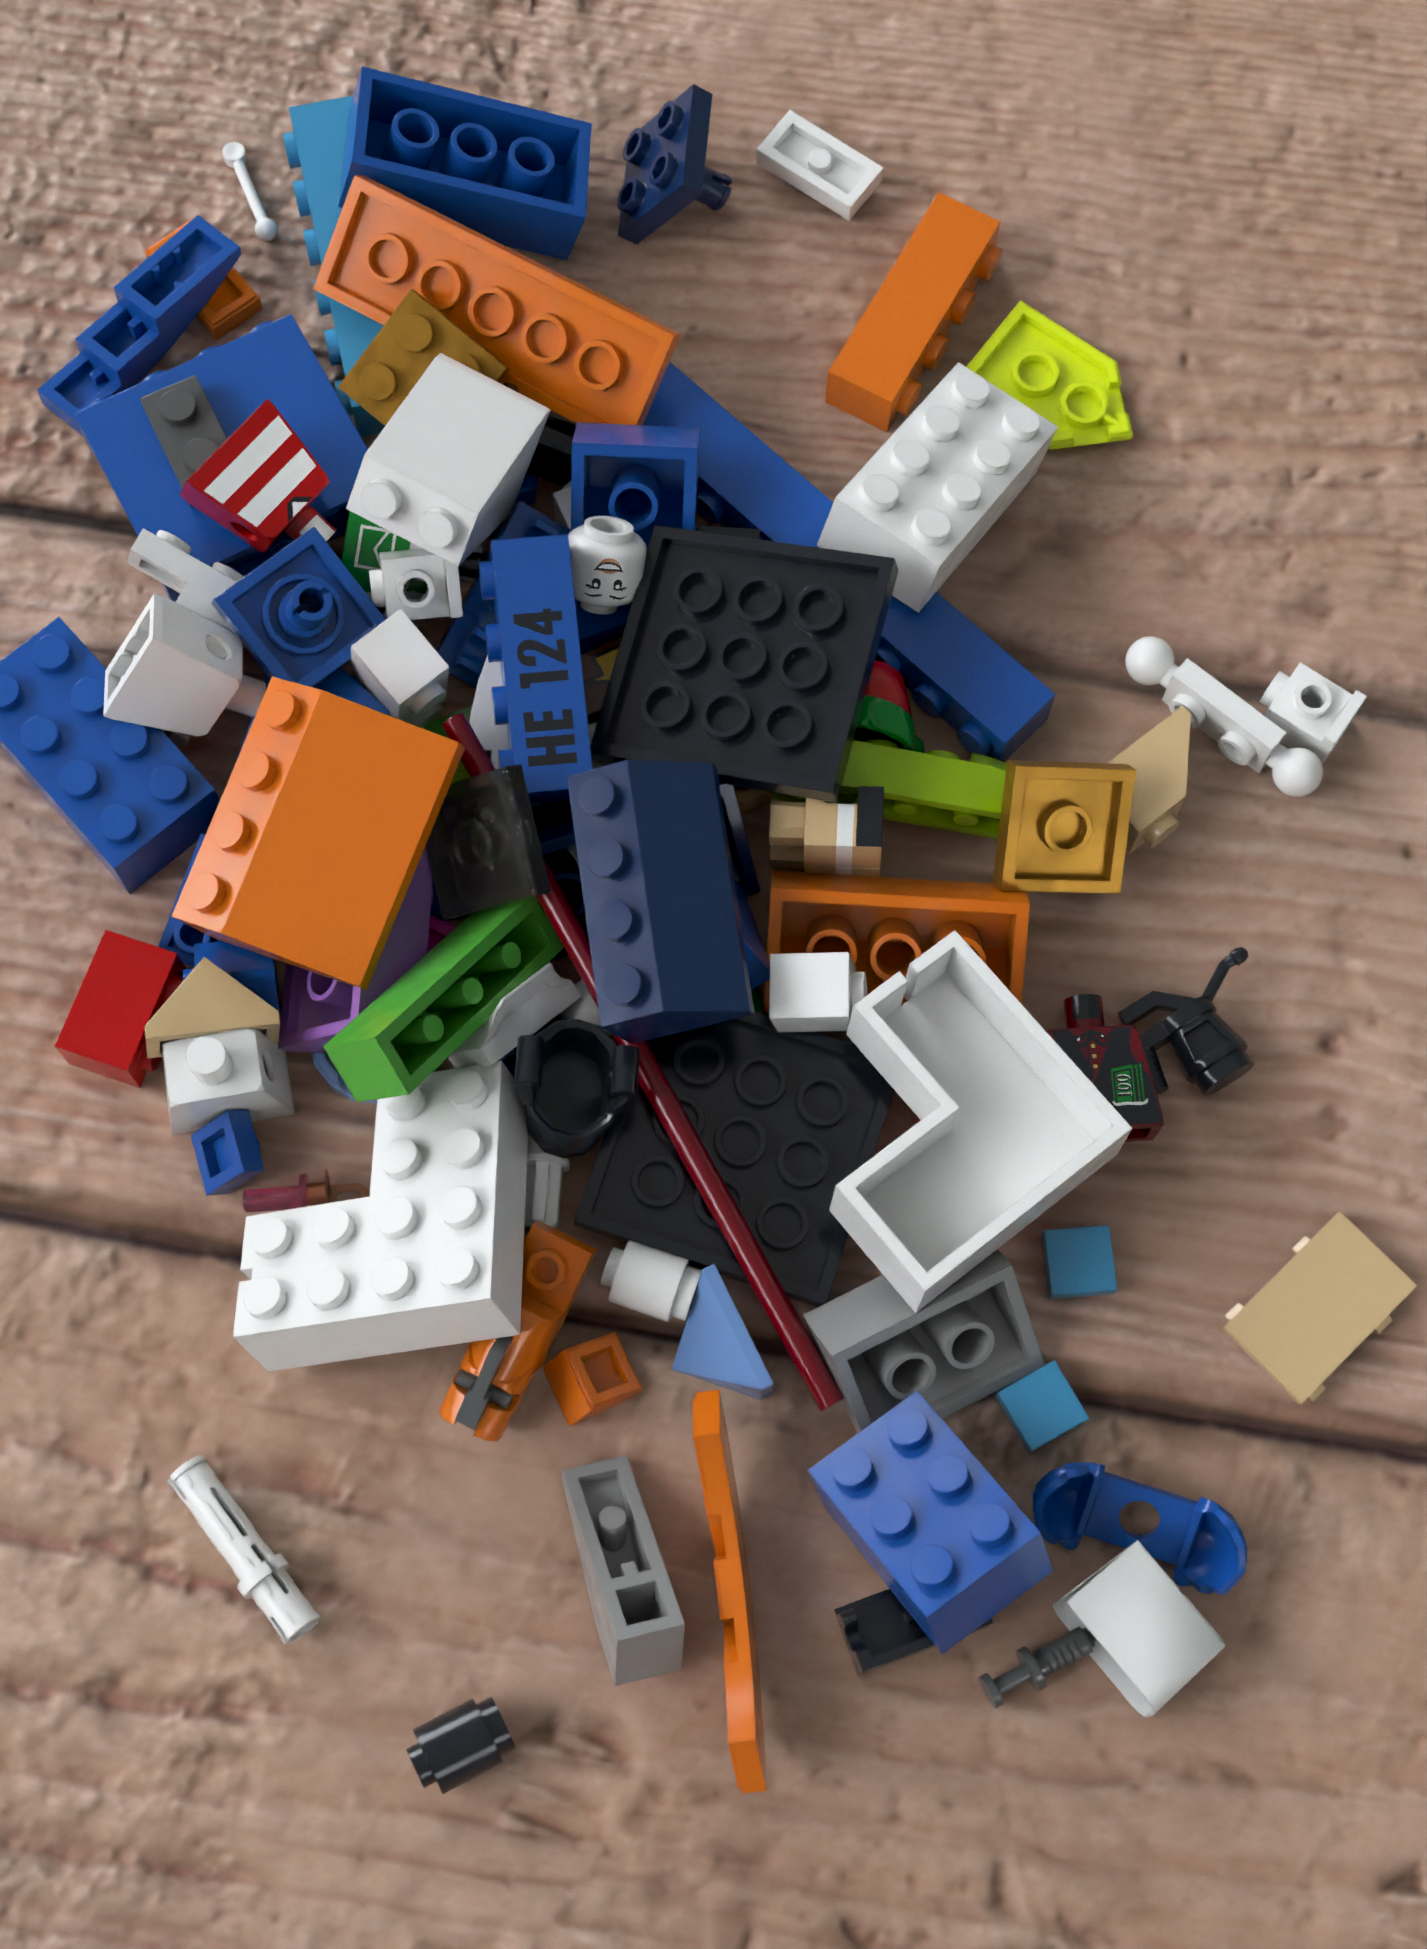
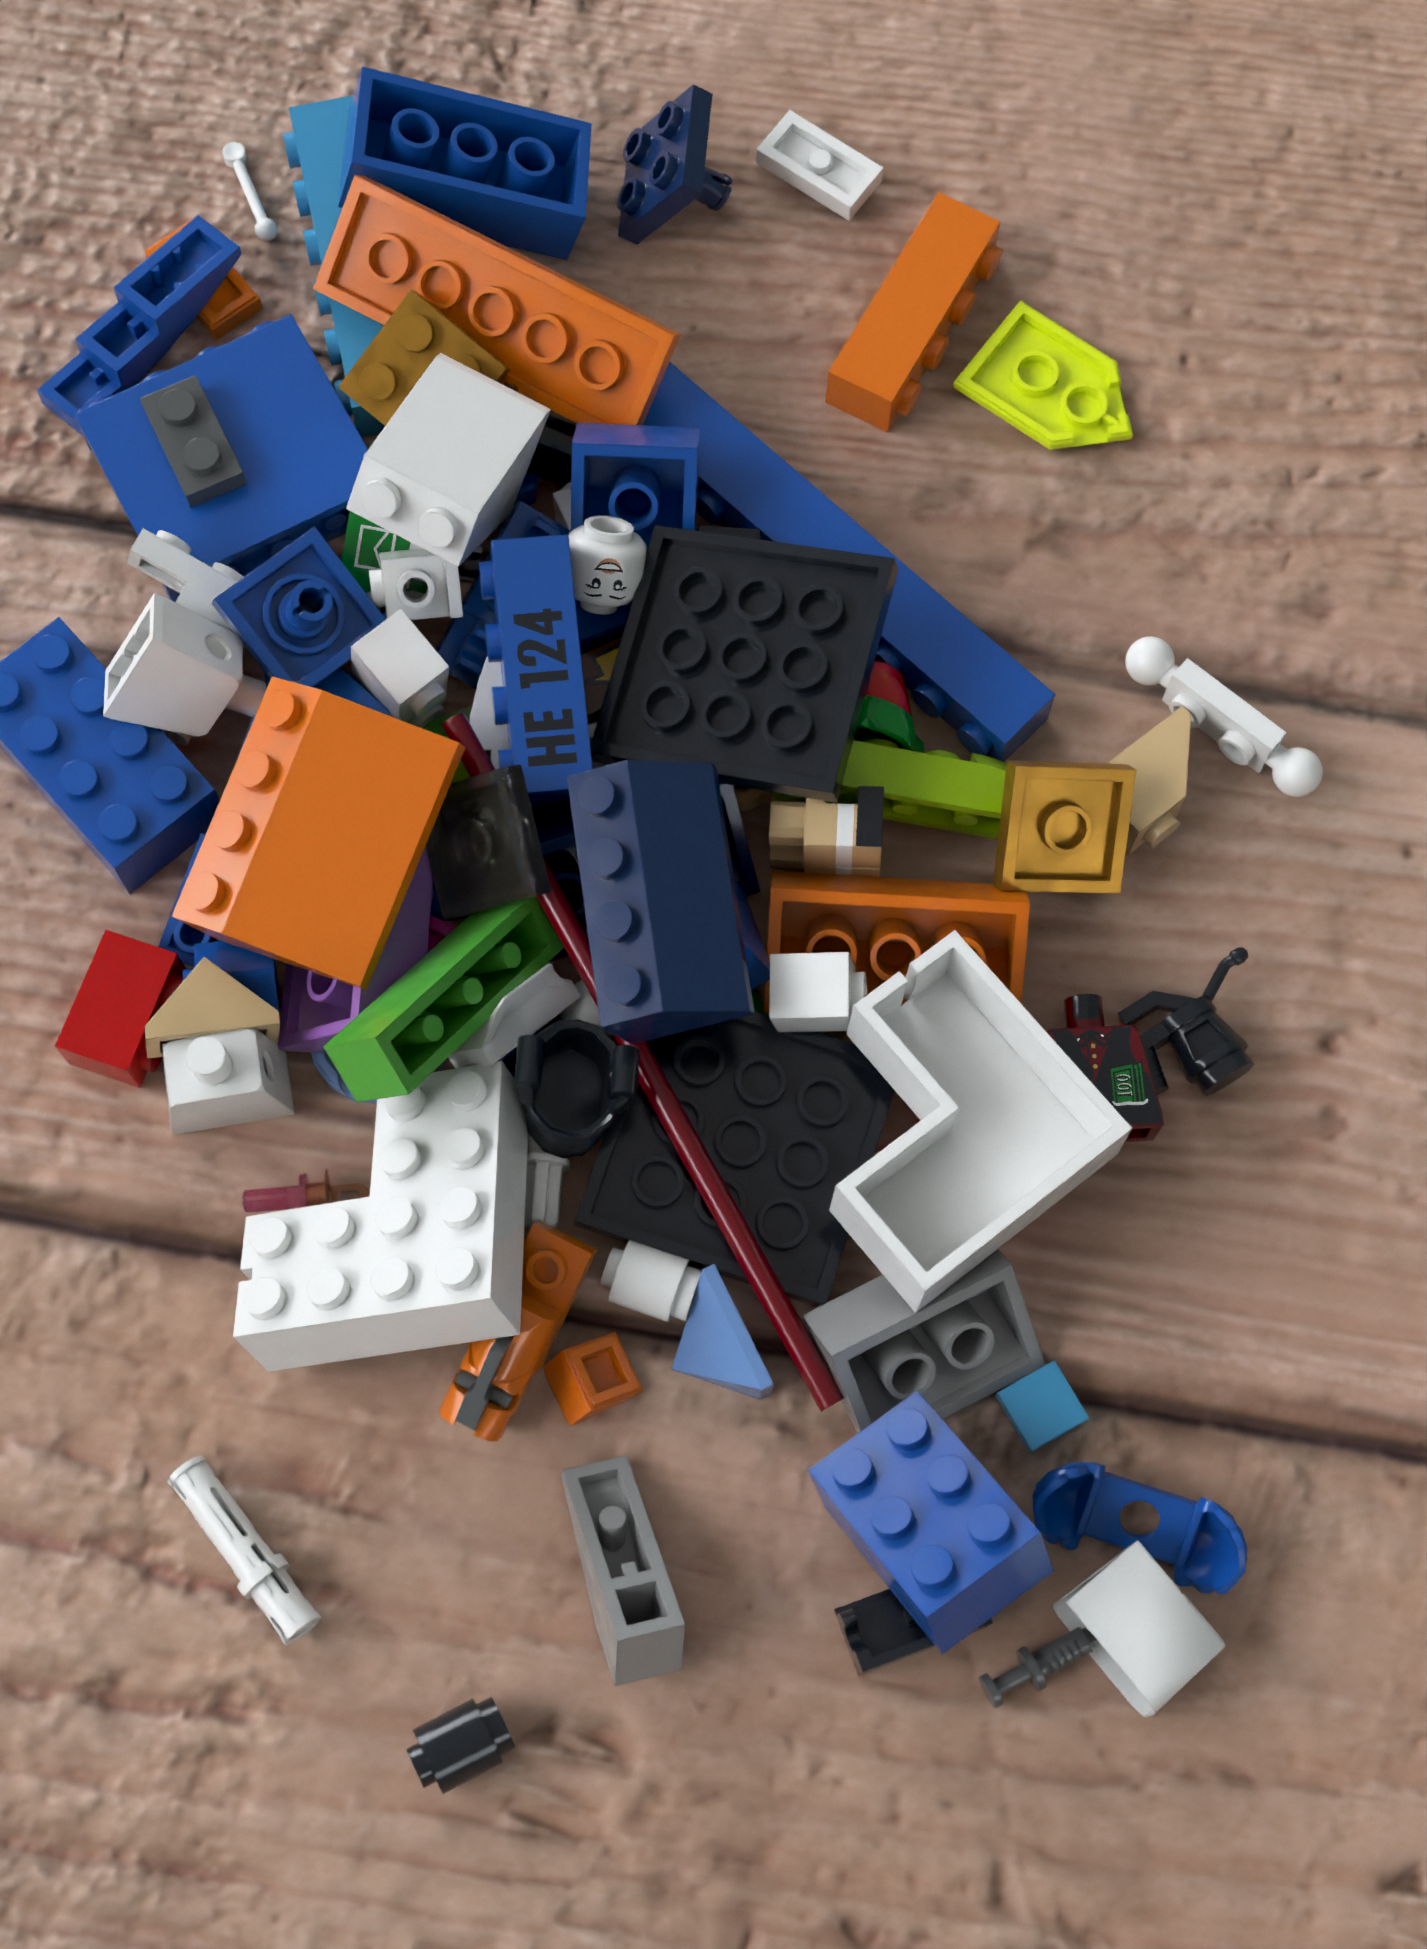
red torso [179,399,337,553] -> none
blue plate [191,1110,265,1196] -> none
orange tile [693,1389,767,1794] -> none
white brick [817,362,1058,613] -> none
dark azure tile [1041,1225,1117,1299] -> none
tan piece [1222,1211,1418,1405] -> none
white brick [1260,663,1367,765] -> none

